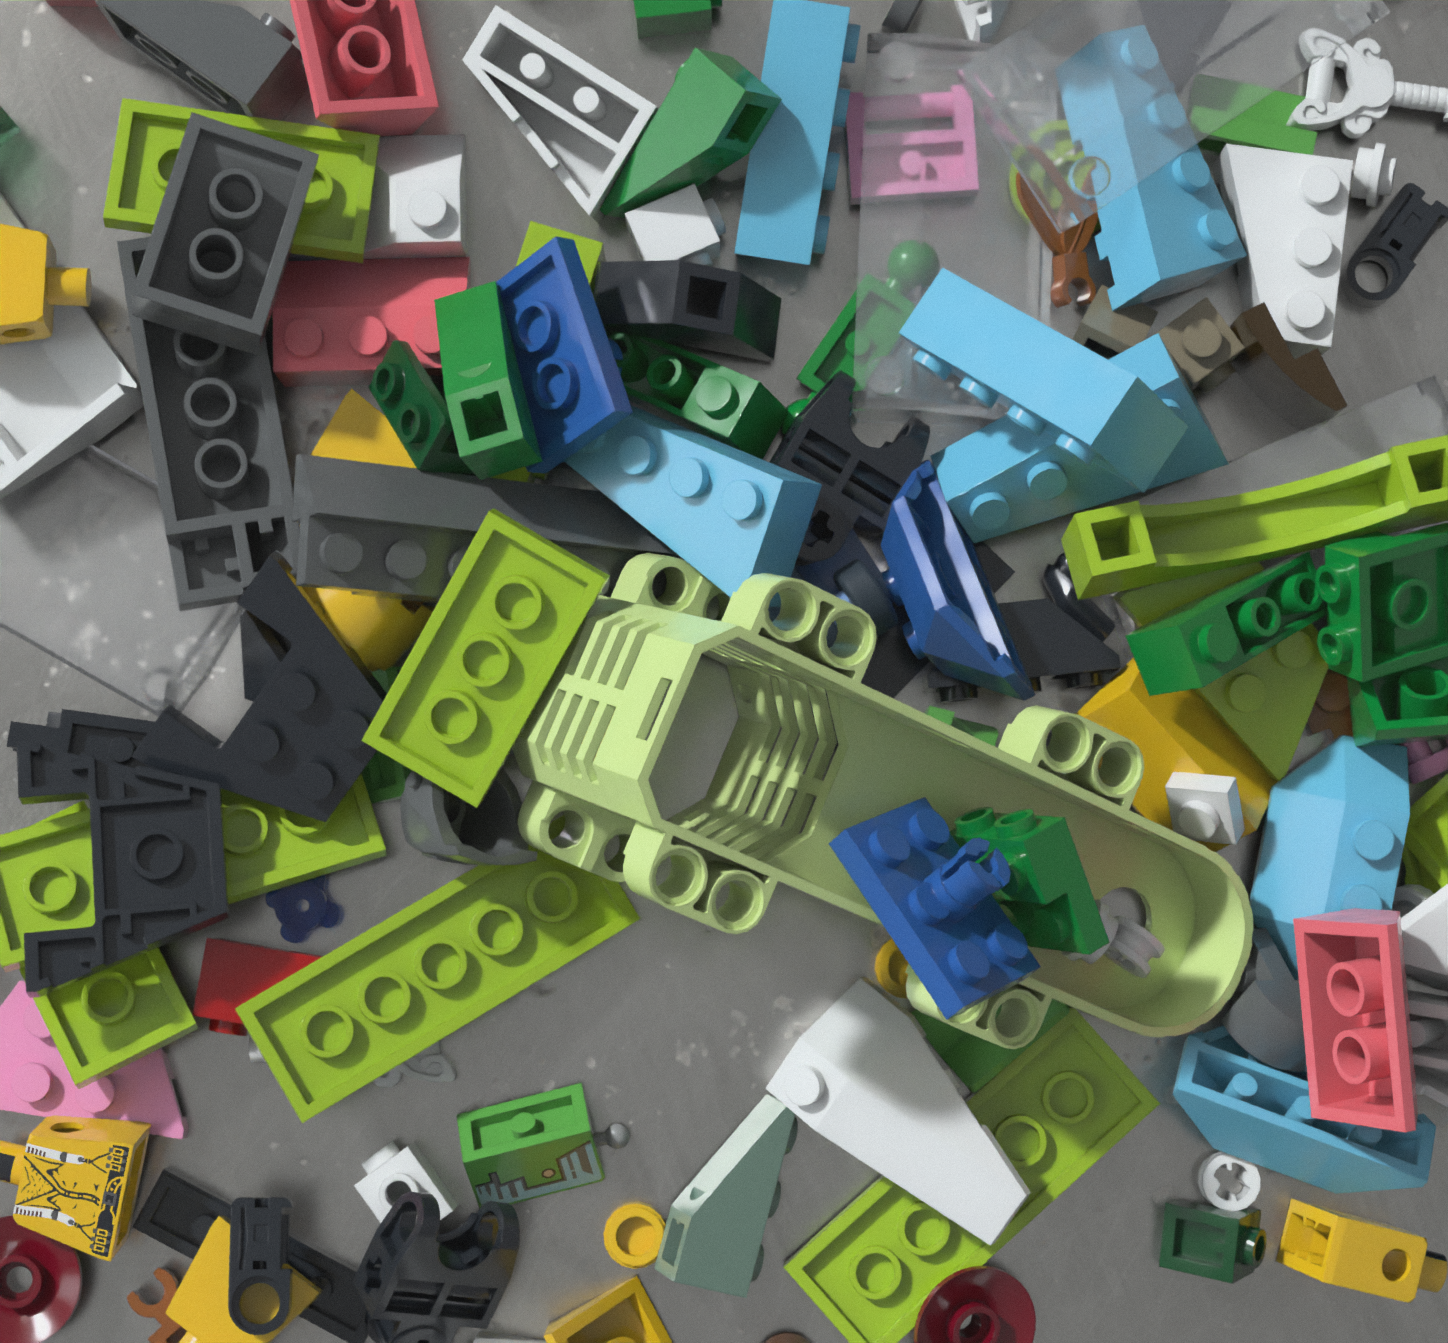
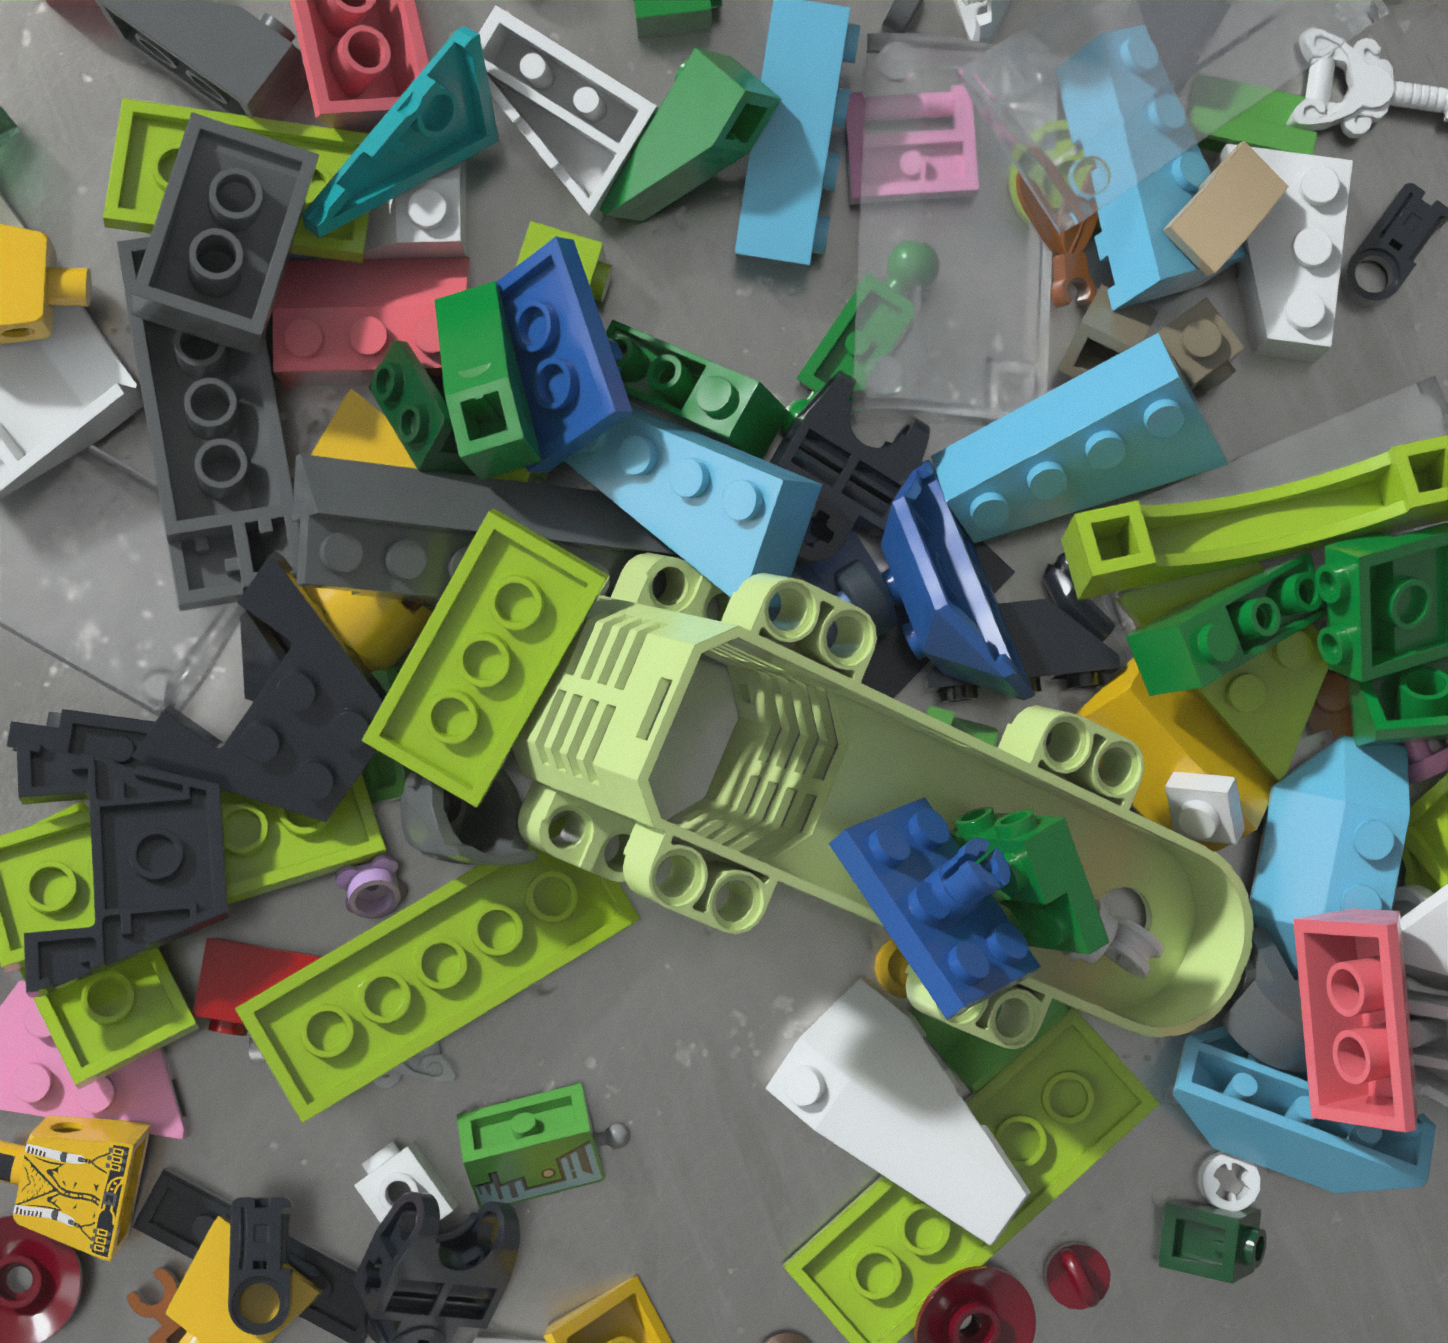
clear blue plate [266,875,341,943] -> none
black slope [593,260,782,362] -> none
yellow tile [603,1201,666,1269] -> none
white brick [625,184,727,267] -> none
sand green slope [654,1094,798,1298] -> none
medium azure wedge [899,268,1189,493] -> none
dark brown slope [1230,302,1348,435] -> none
yellow torso [1276,1198,1448,1303] -> none
white plate [1351,143,1397,207] -> none
none -> teal wing [302,26,499,238]
none -> lavender plate [335,854,407,919]
none -> dark red tile [1044,1242,1111,1310]
none -> tan slope [1162,141,1289,276]

